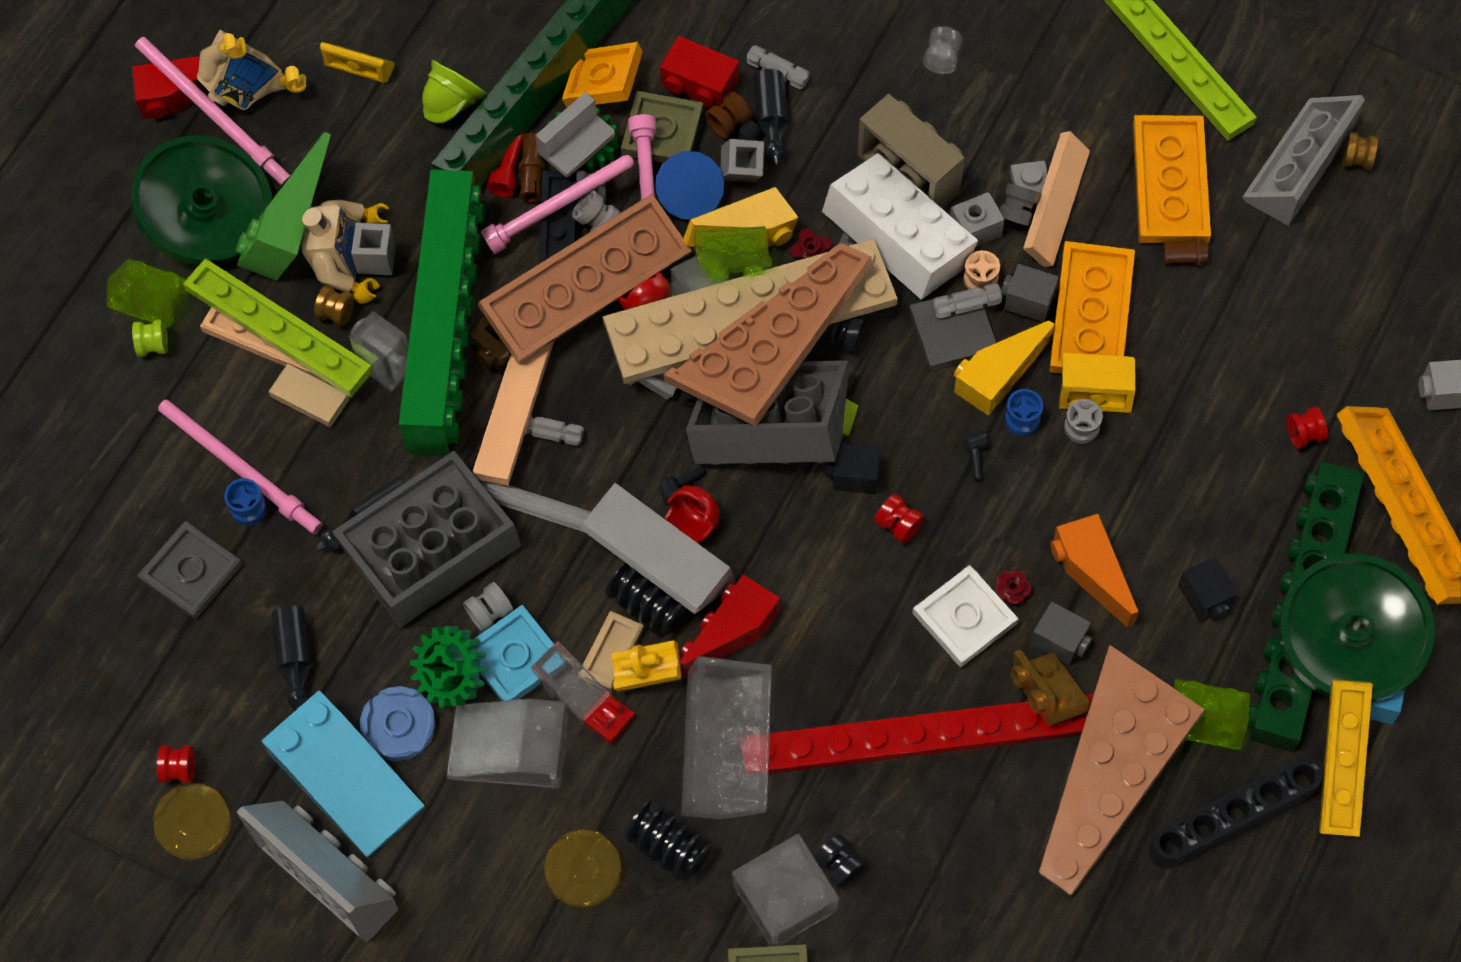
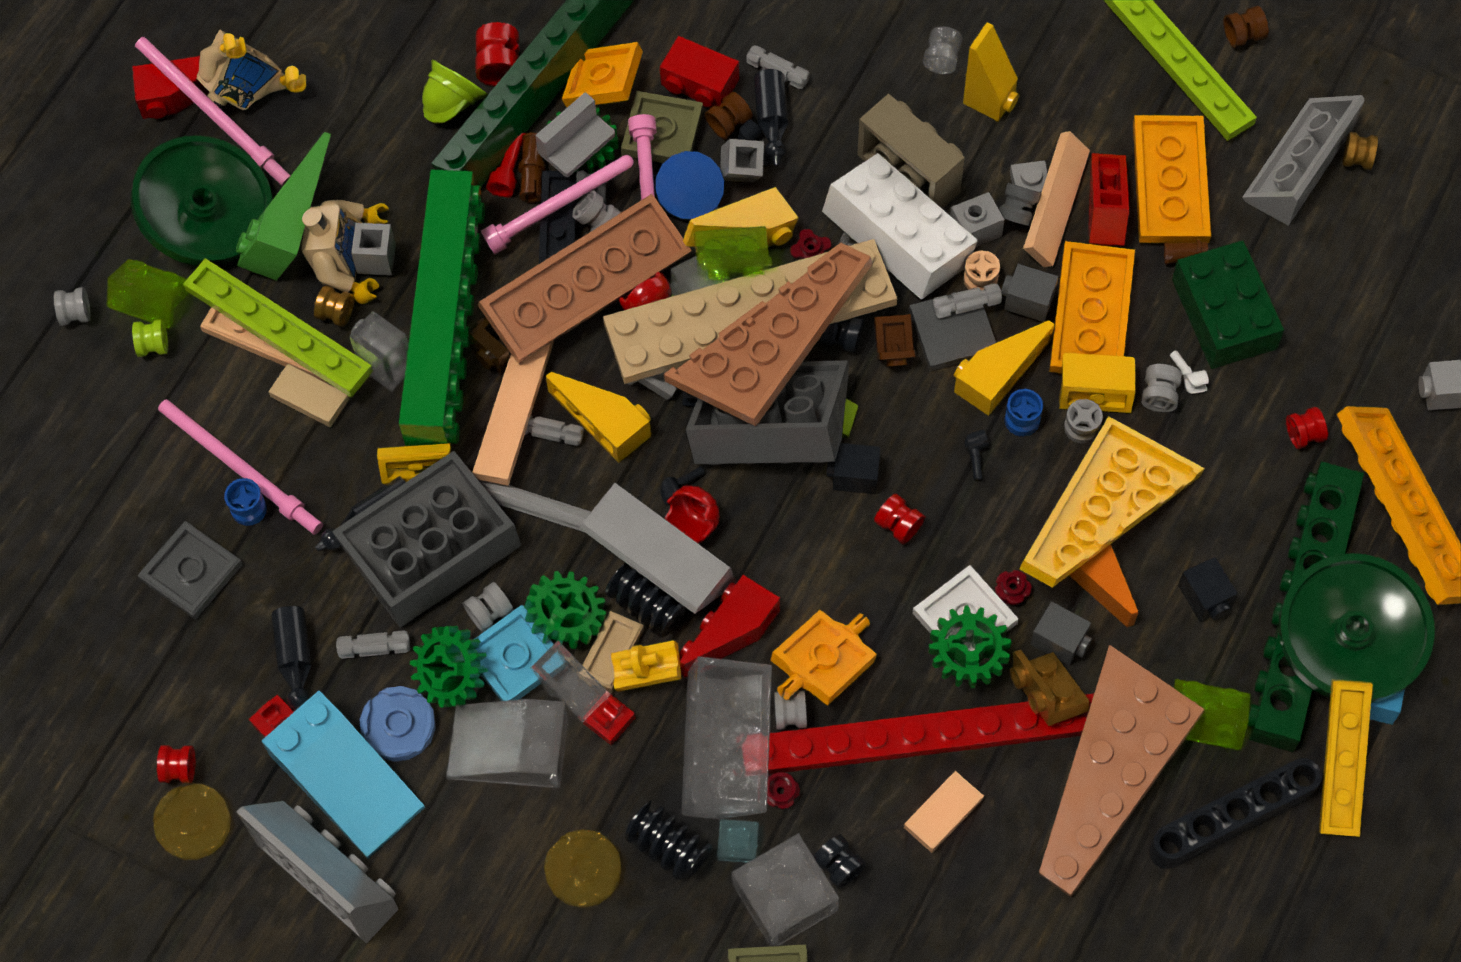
yellow slope [320,42,395,83] -> none
none -> light grey wheel [54,287,90,326]
none -> red tile [249,695,294,738]
none -> light grey axle [336,630,410,659]
none -> yellow tile [377,443,451,484]
none -> red wheel [476,22,520,86]
none -> green gear [524,571,606,649]
none -> yellow slope [546,372,651,463]
none -> clear light blue plate [717,819,759,864]
none -> dark red plate [762,772,800,809]
none -> light orange plate [770,610,877,706]
none -> light grey wheel [774,691,807,730]
none -> reddish brown bracket [874,314,915,366]
none -> light nougat tile [904,771,984,853]
none -> green gear [928,605,1011,688]
none -> yellow slope [963,22,1019,121]
none -> yellow wing [1019,416,1205,588]
none -> red slope [1088,153,1129,246]
none -> light grey wheel [1141,364,1182,412]
none -> white hand [1170,351,1209,394]
none -> dark green brick [1172,240,1284,369]
none -> reddish brown wheel [1223,6,1269,48]

